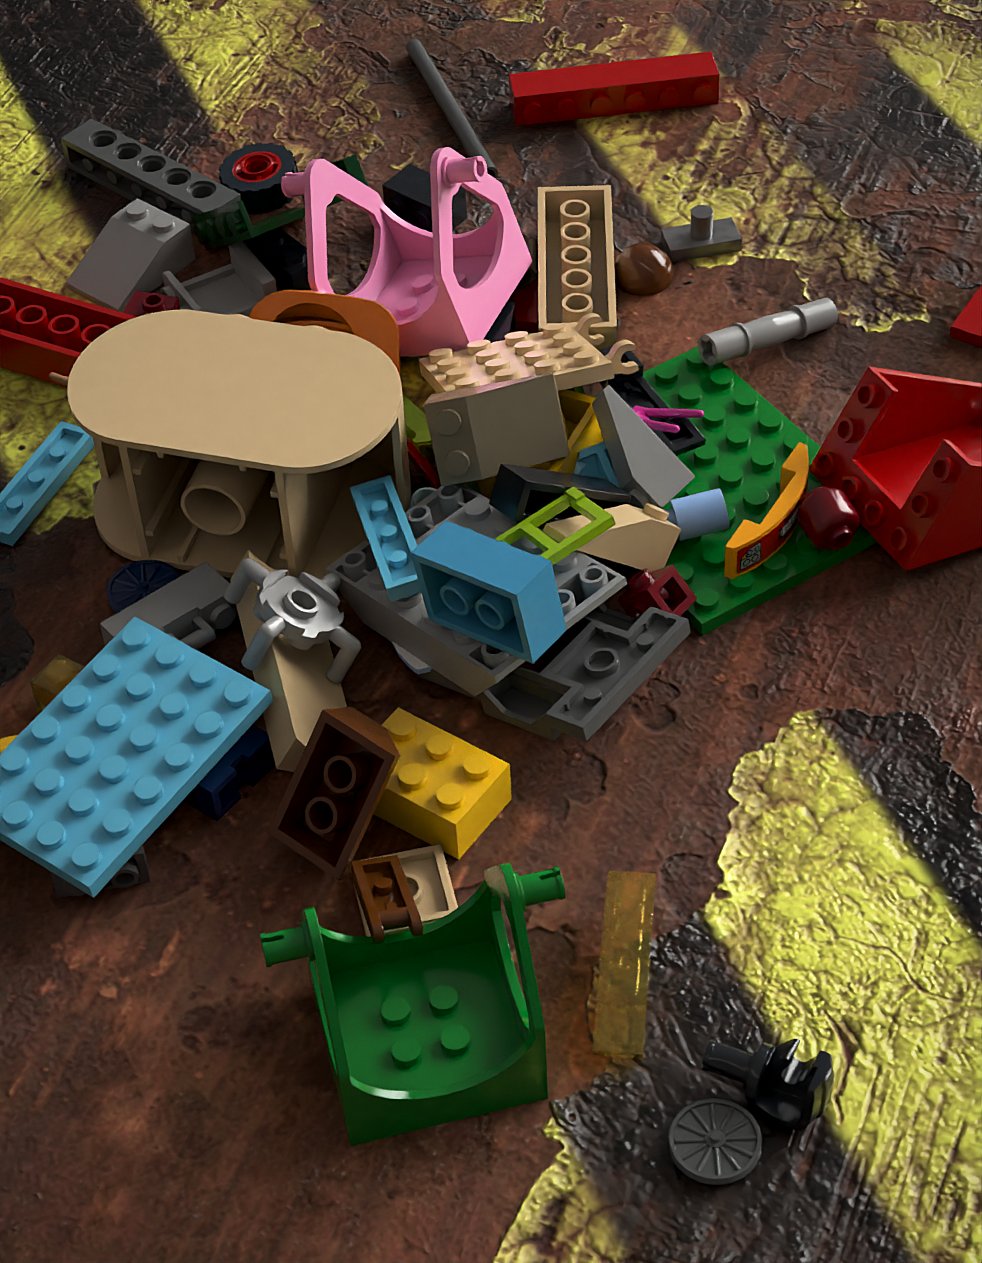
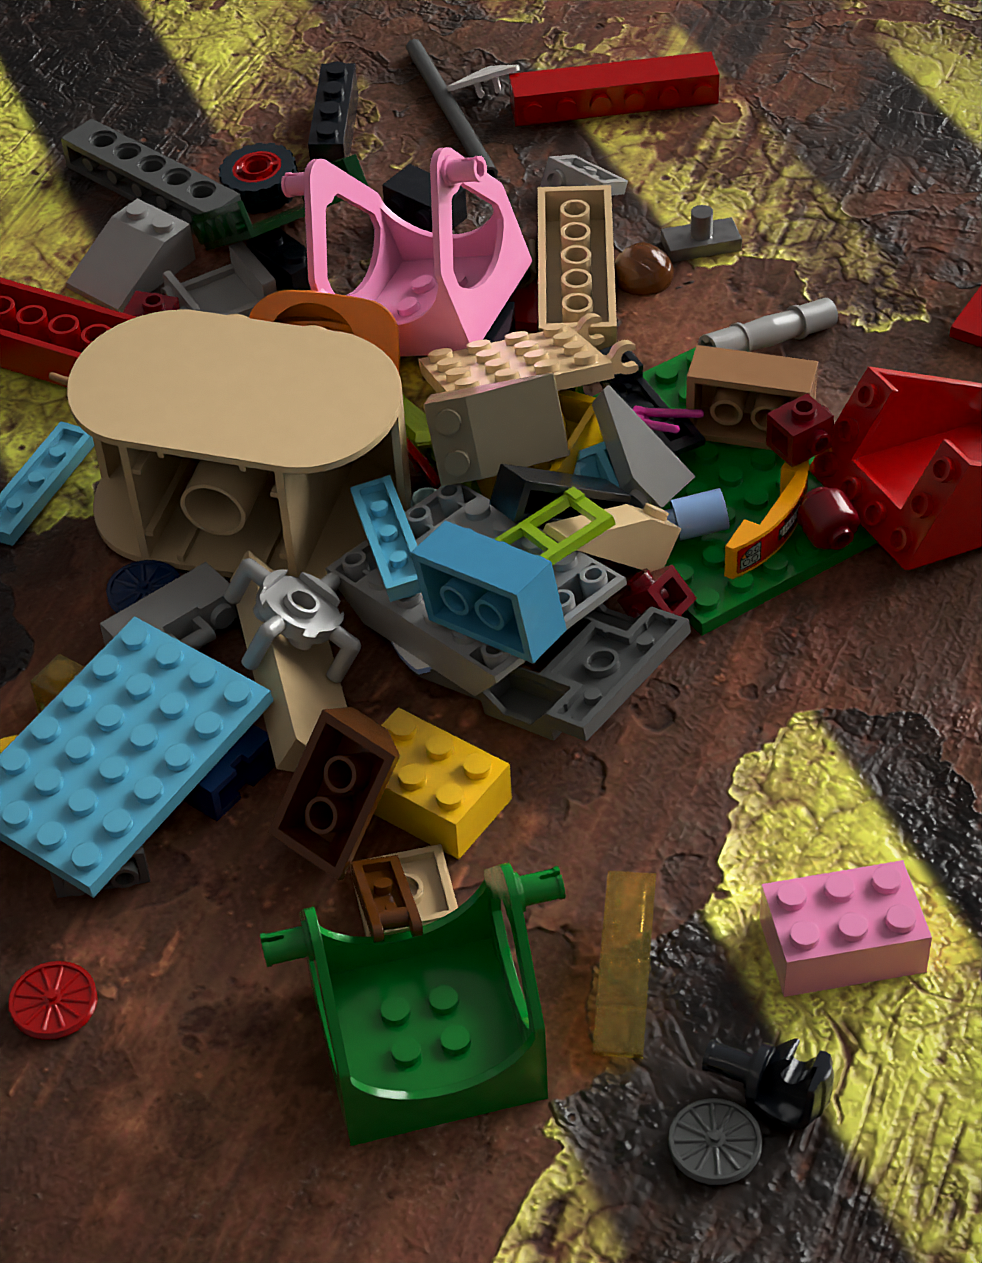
none -> red wheel [8,961,98,1040]
none -> black brick [308,61,359,162]
none -> white piece [447,65,520,98]
none -> light grey bracket [540,155,628,196]
none -> medium nougat brick [686,345,818,450]
none -> bright pink brick [759,860,932,997]
none -> dark red brick [766,393,834,467]

